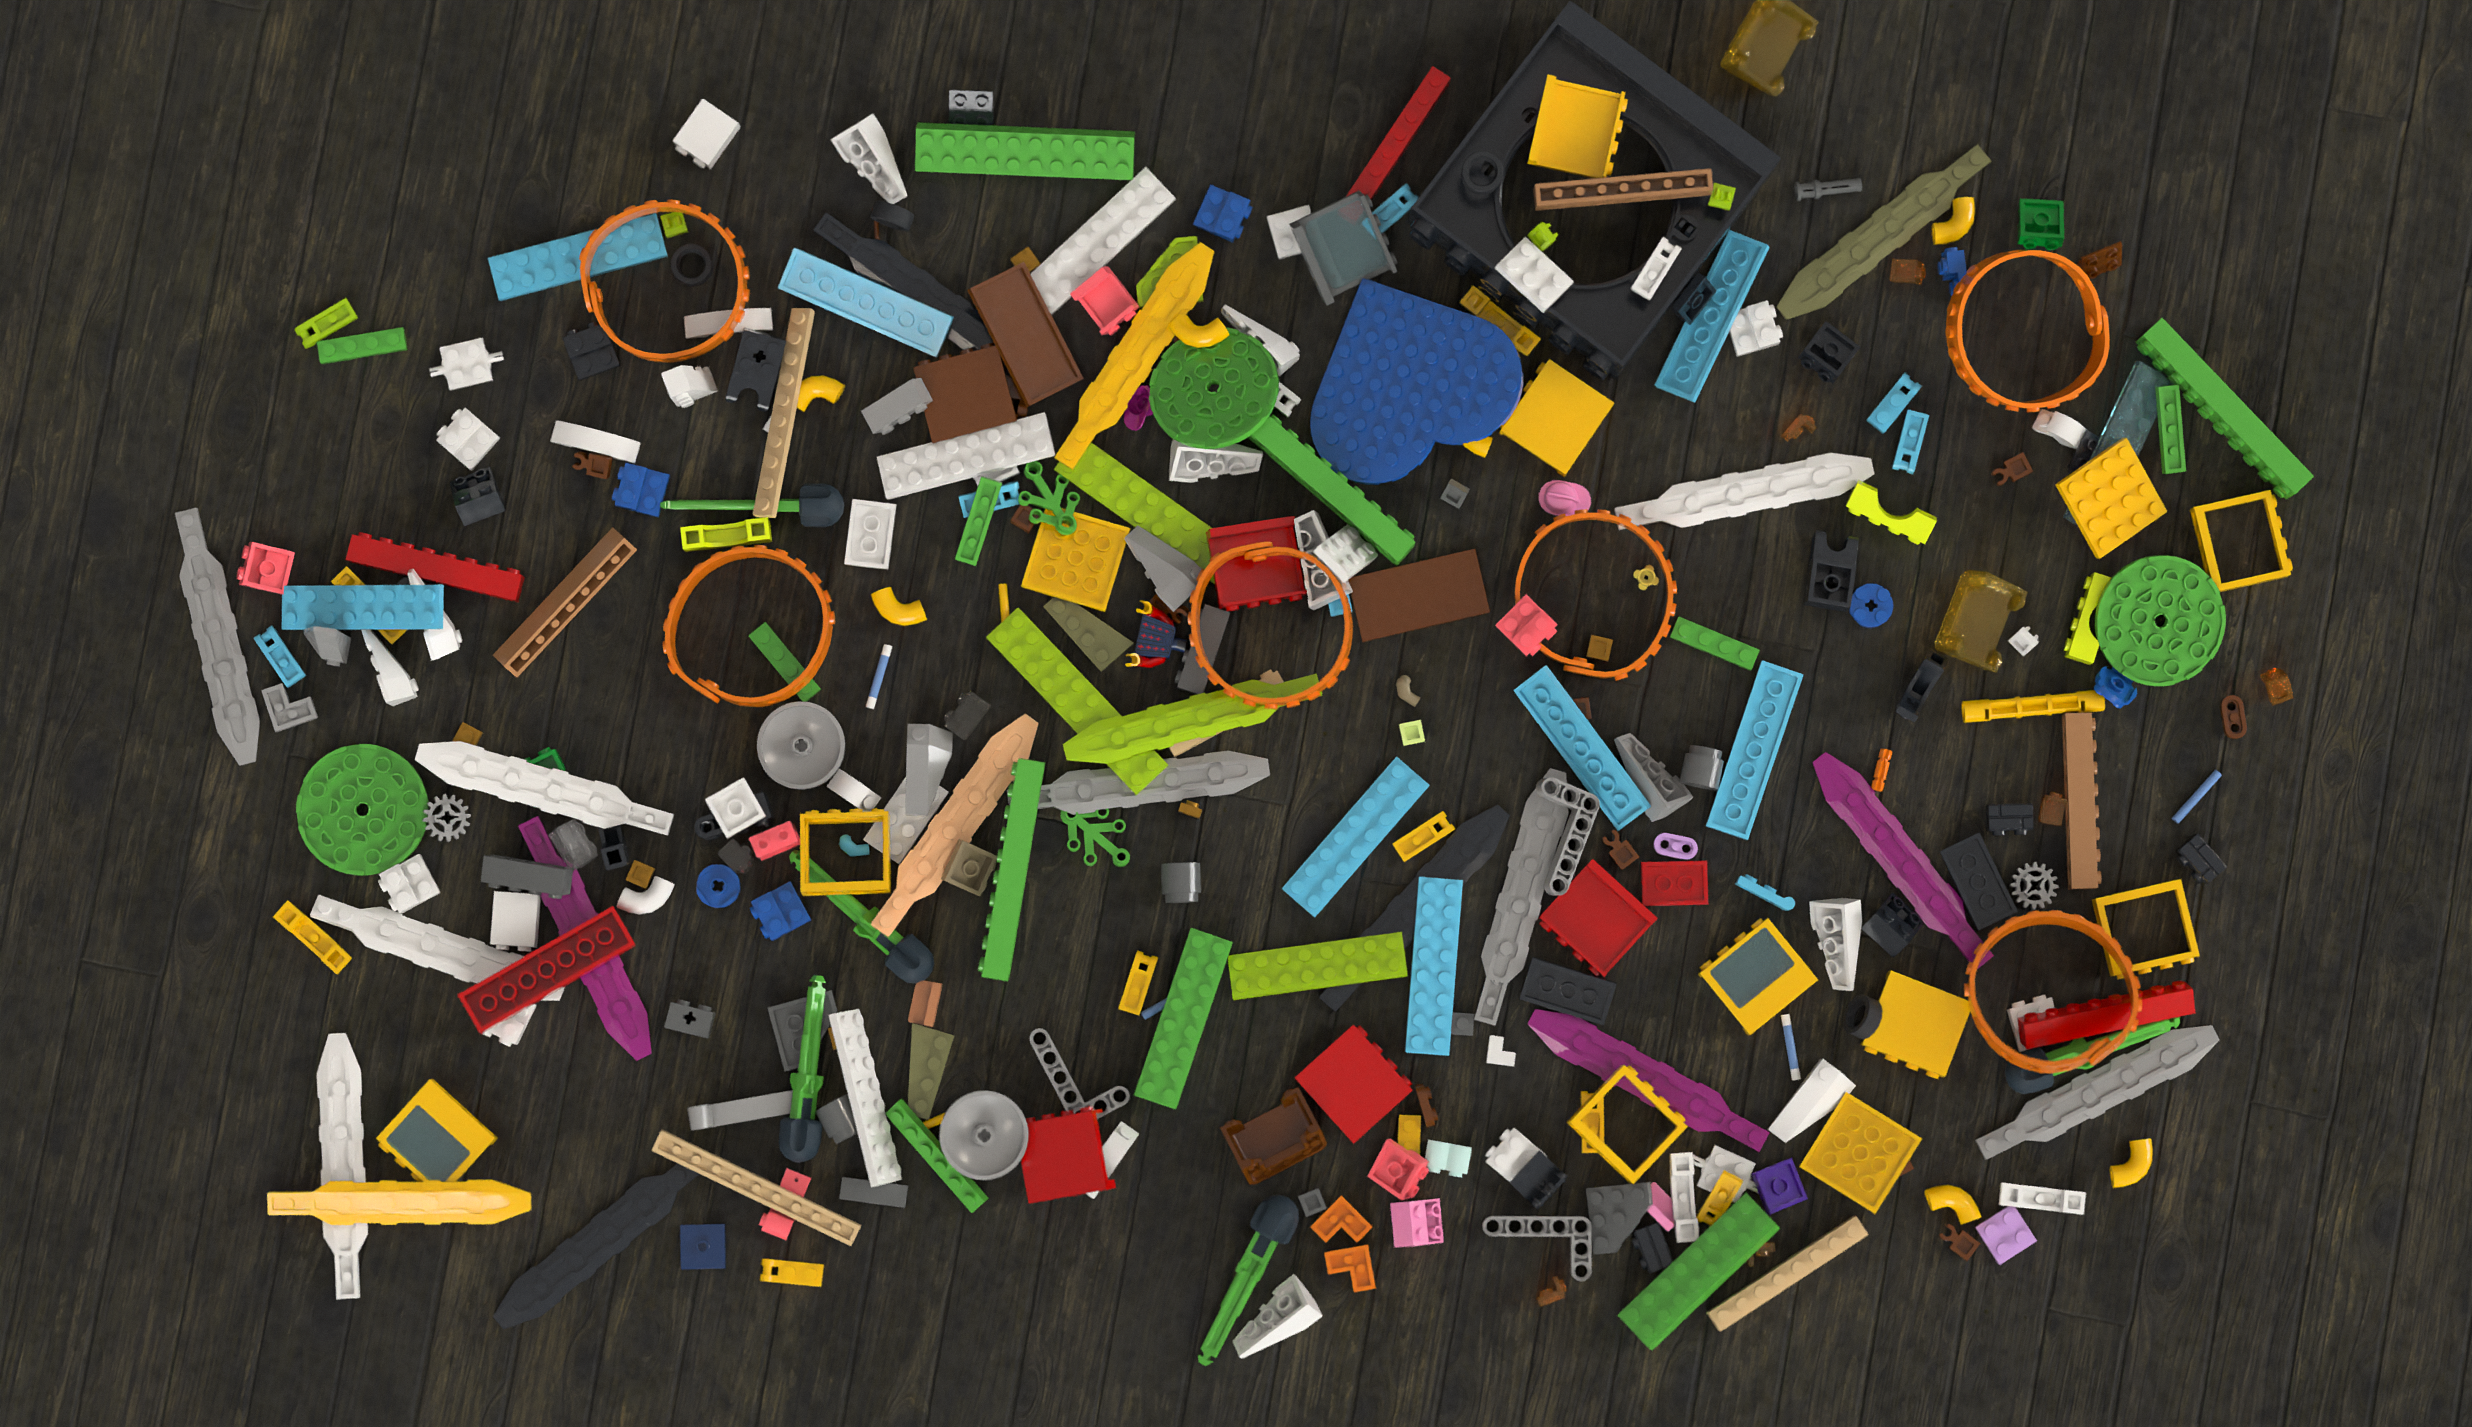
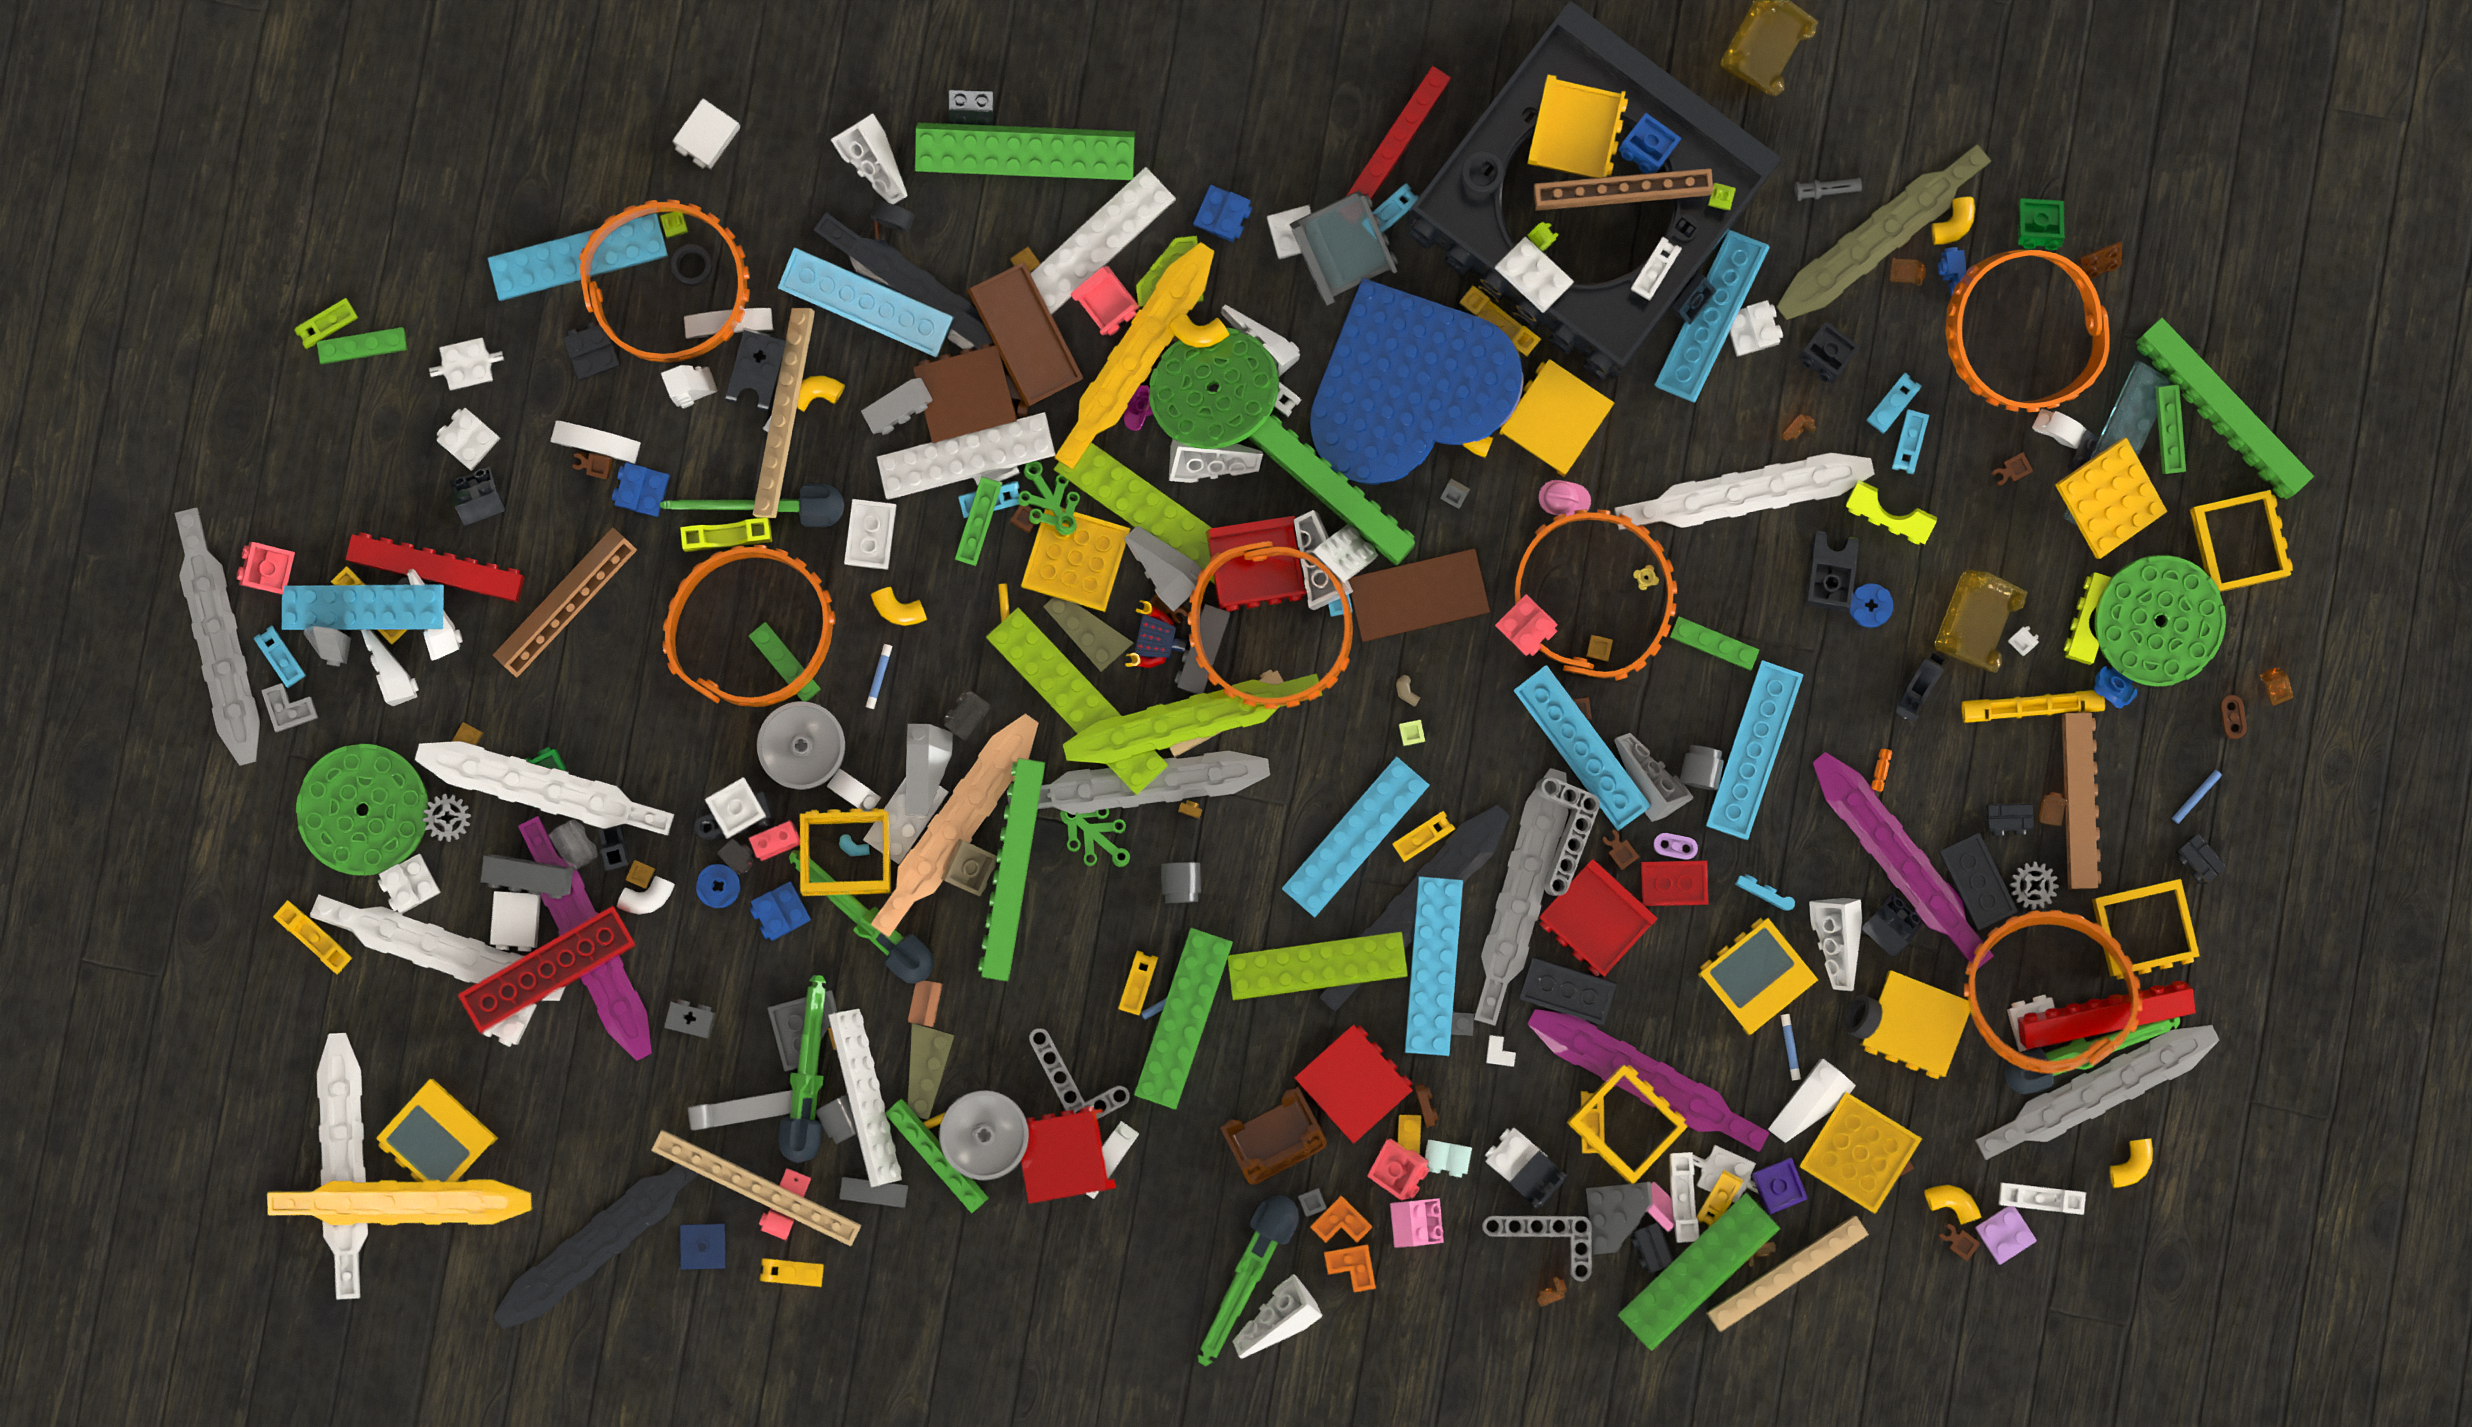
none -> blue plate [1618,113,1682,174]

